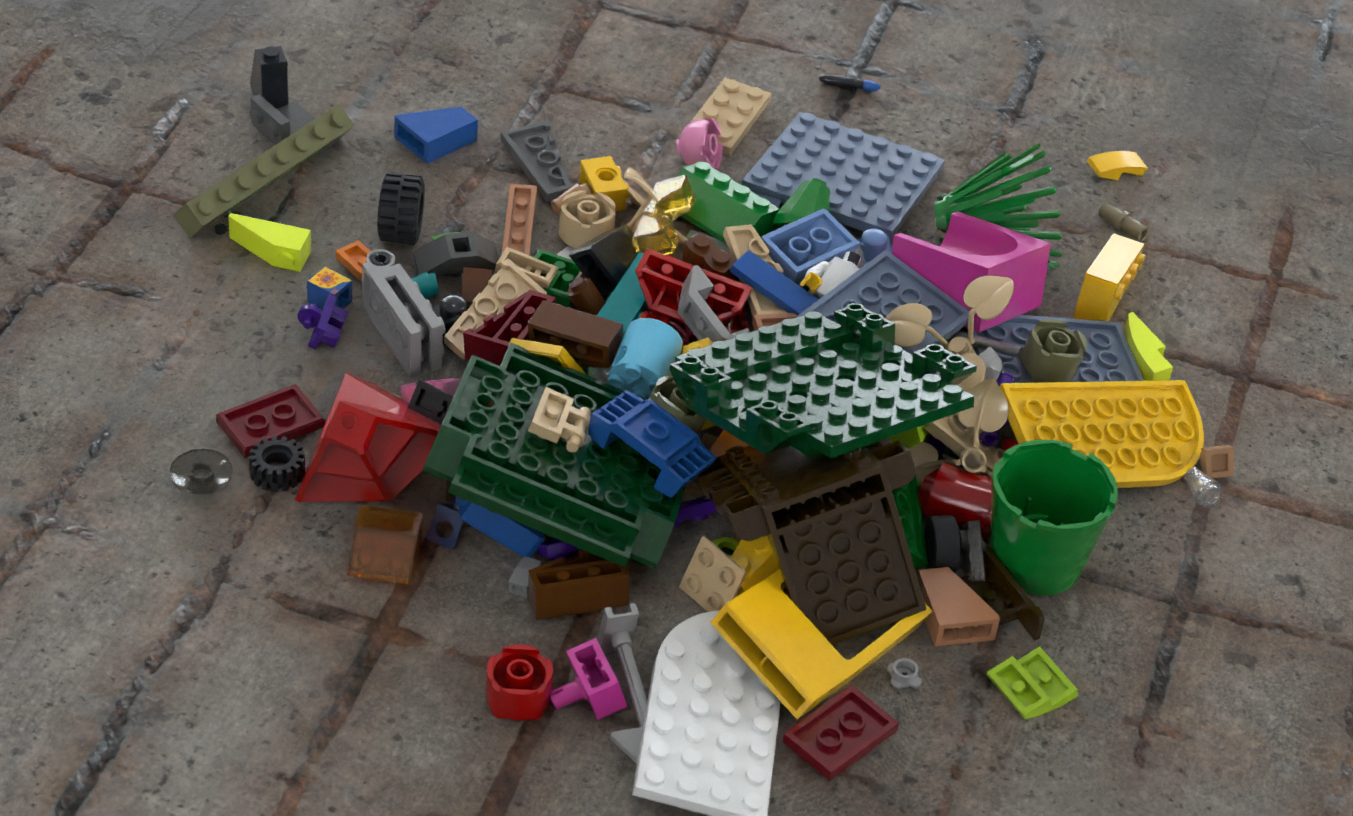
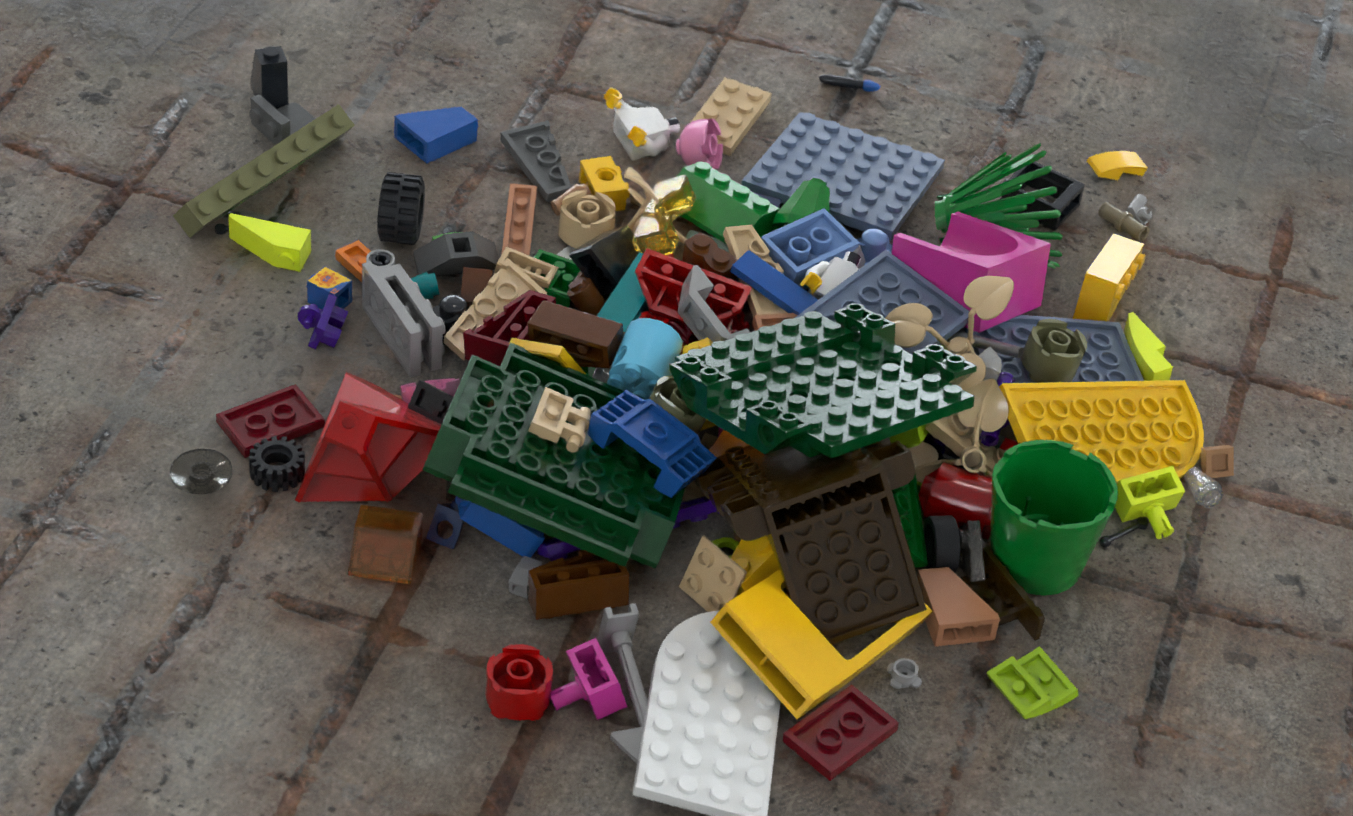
none -> white torso [604,88,680,161]
none -> black window [1001,162,1085,231]
none -> black hinge [1099,517,1149,547]
none -> neon yellow brick [1115,466,1185,539]
none -> light grey arm [1127,194,1152,224]

